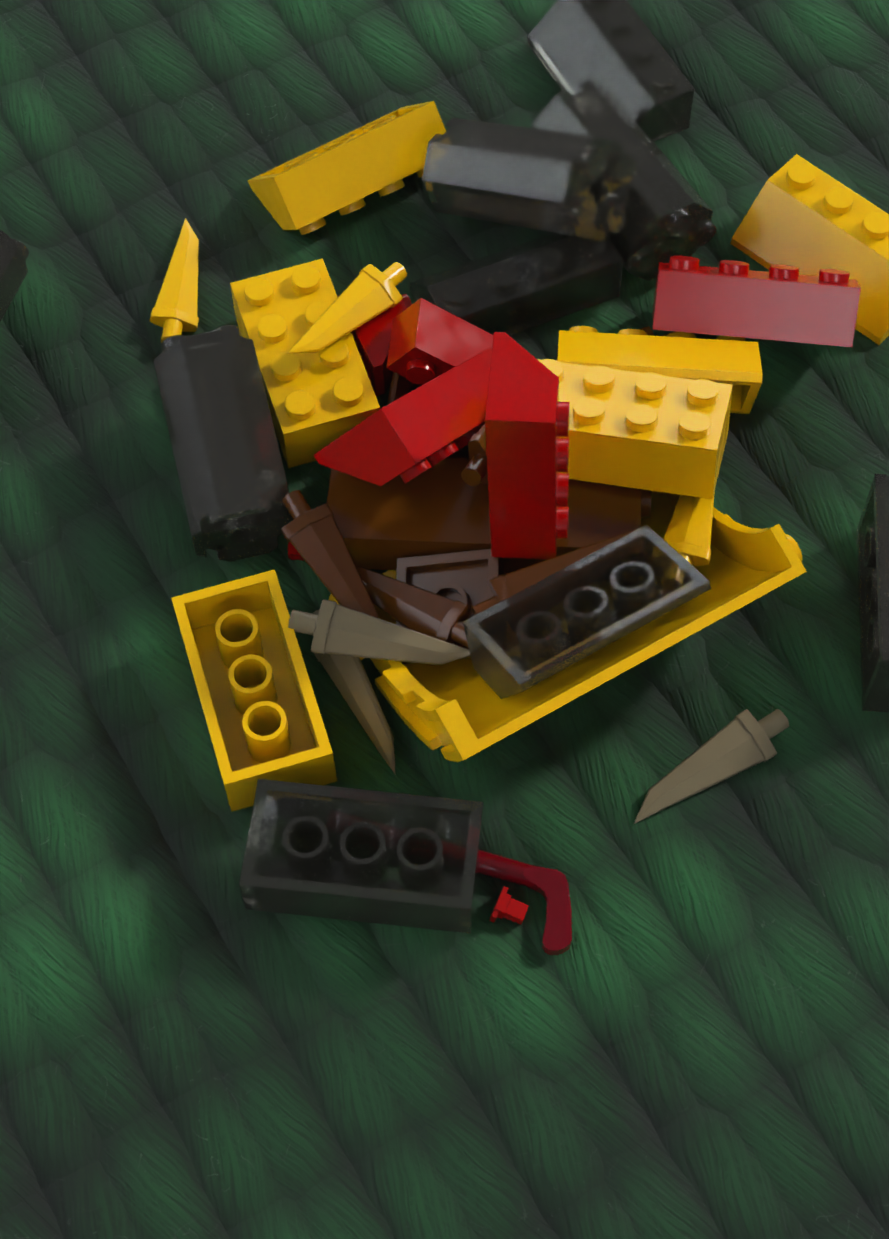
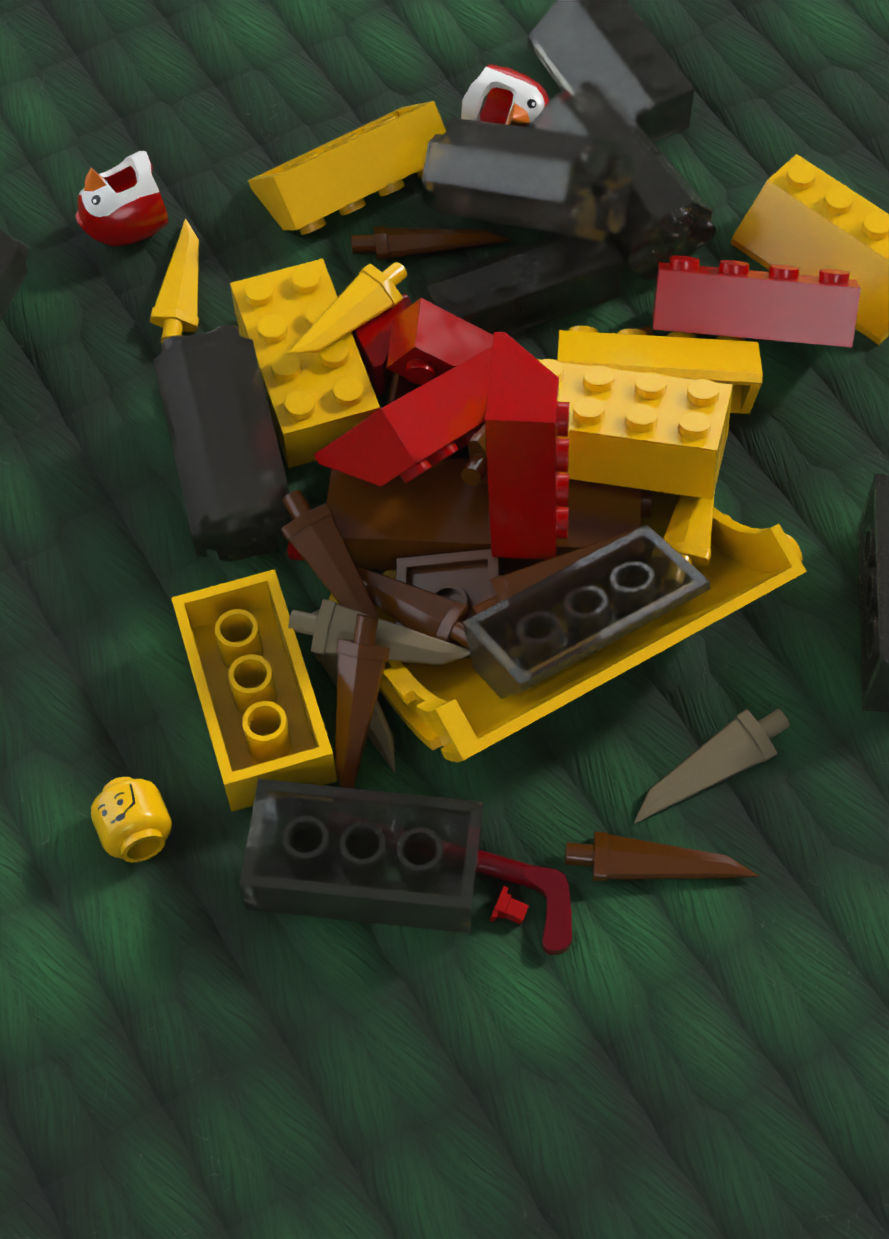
none -> piece [75,151,168,247]
none -> yellow head [91,777,172,863]
none -> reddish brown bar [335,614,390,806]
none -> reddish brown bar [351,227,512,260]
none -> piece [461,64,554,150]
none -> reddish brown bar [564,831,761,882]

